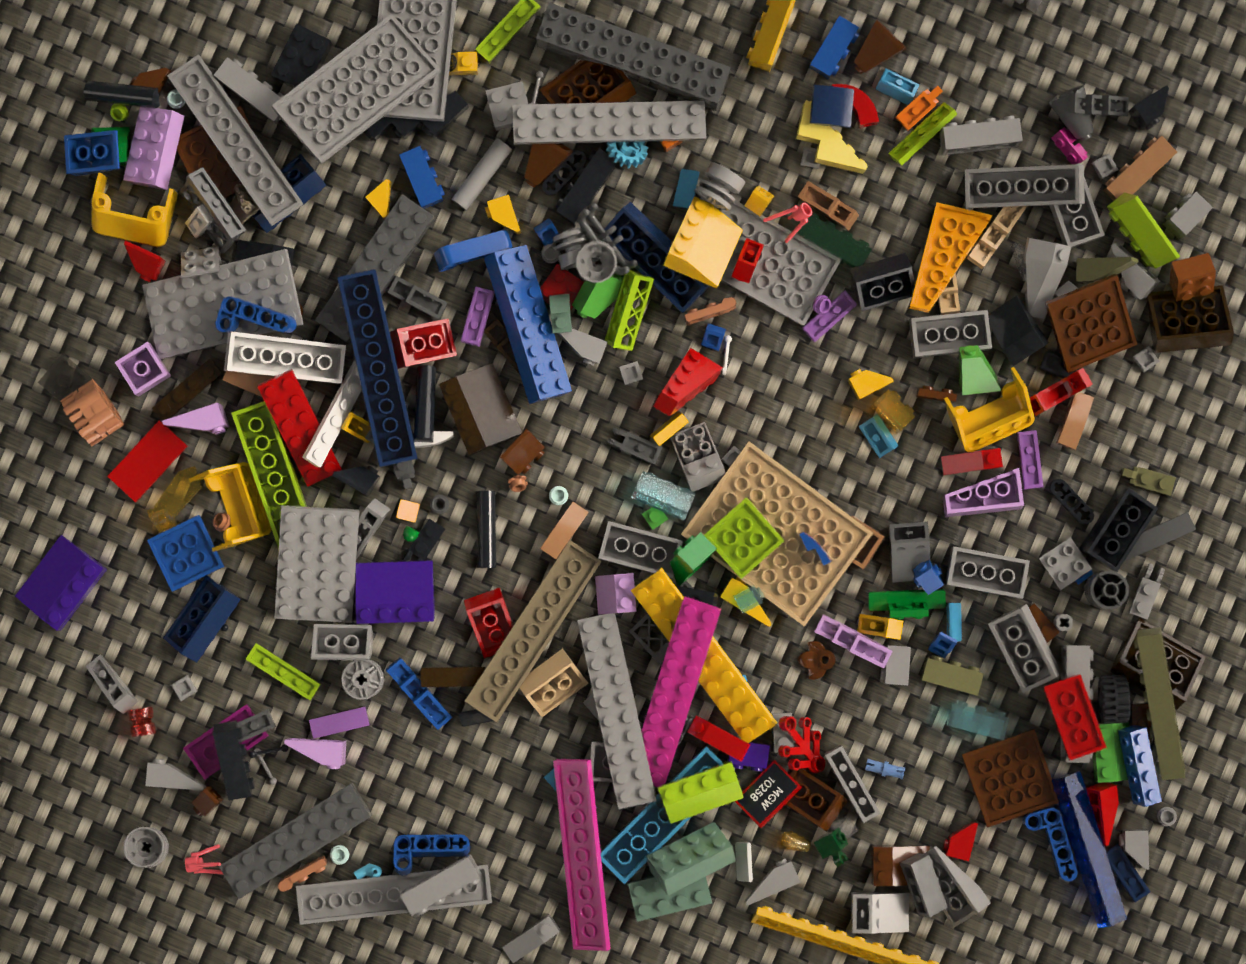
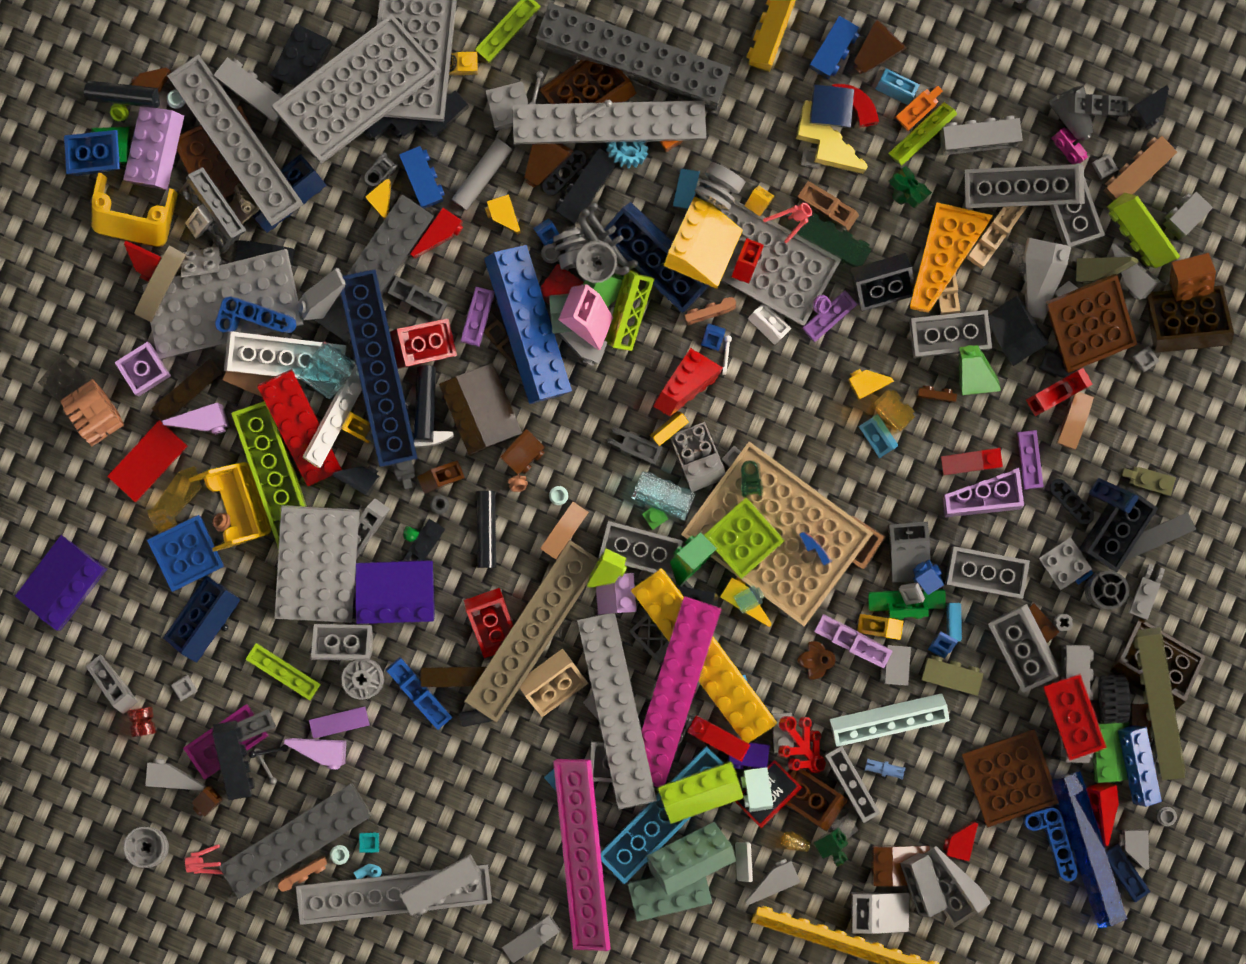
blue beam [394,835,470,876] -> none
slope [396,499,420,523] -> none
blue beam [434,230,513,272] -> none
light grey plate [619,361,643,385] -> none
yellow windscreen [944,367,1035,452] -> none
clear light blue brick [946,700,1010,740] -> none
none -> dark tan slope [134,245,187,322]
none -> light grey slope [297,268,346,320]
none -> clear light blue slope [298,341,356,399]
none -> teal plate [359,832,379,853]
none -> dark grey piece [364,153,399,189]
none -> red slope [410,208,463,259]
none -> reddish brown slope [417,460,465,494]
none -> bright pink slope [558,284,613,350]
none -> light grey hinge [576,100,612,124]
none -> lime slope [587,548,627,588]
none -> clear green piece [741,460,763,497]
none -> light aqua brick [741,767,773,812]
none -> white slope [748,304,791,345]
none -> light aqua brick [830,693,950,747]
none -> dark green plant [888,165,932,208]
none -> light grey tile [899,582,925,605]
none -> dark blue tile [1088,478,1139,513]

